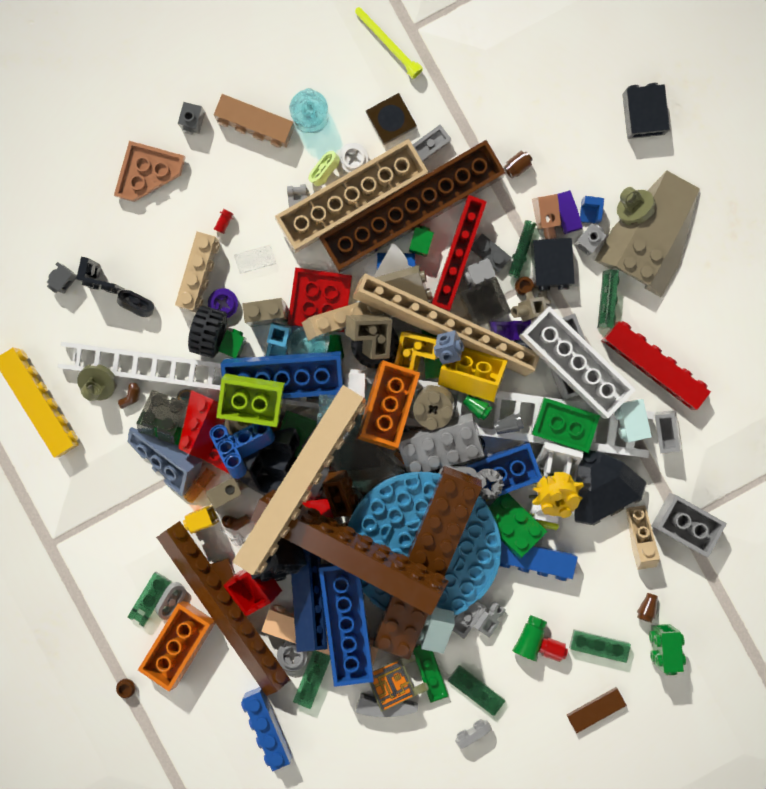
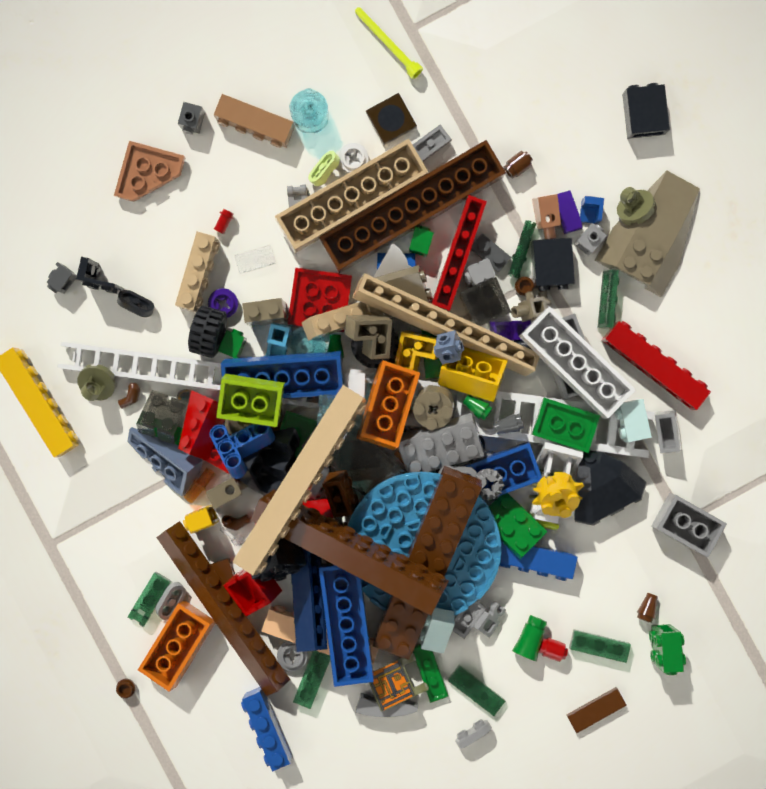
tan slope [626,505,660,570] -> none

